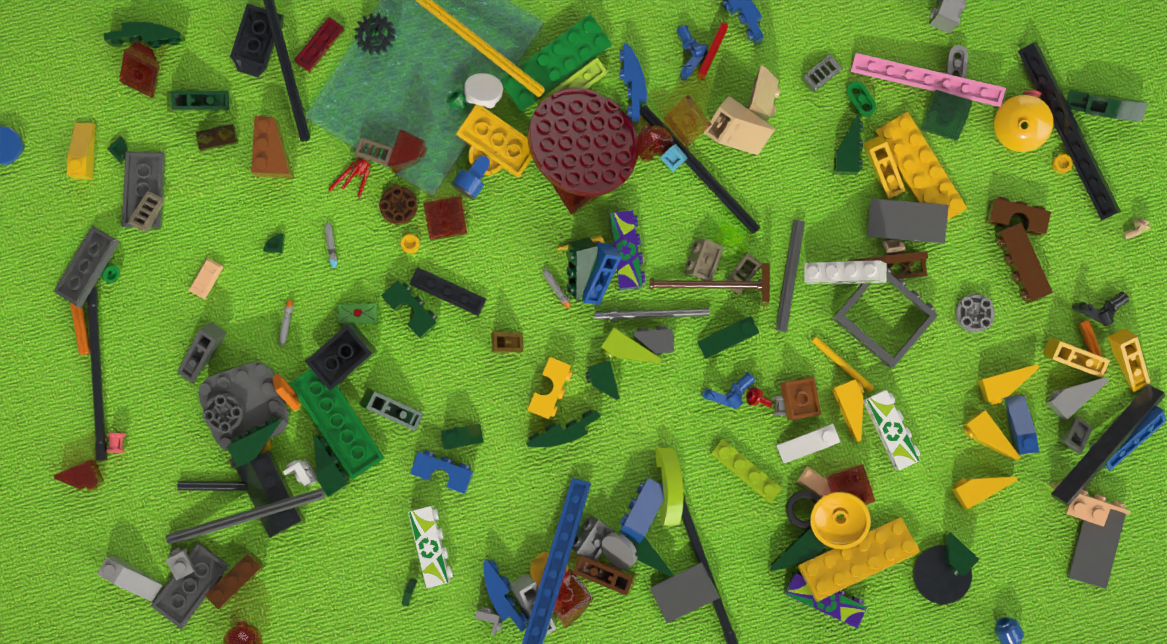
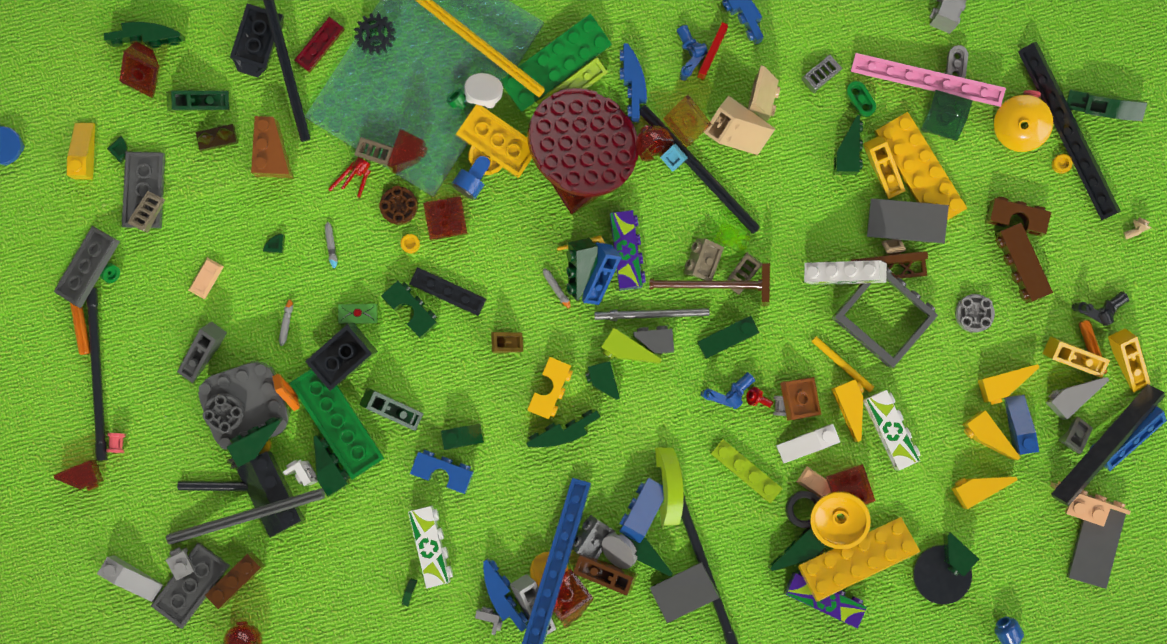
dark grey axle [776,220,805,332] -> none

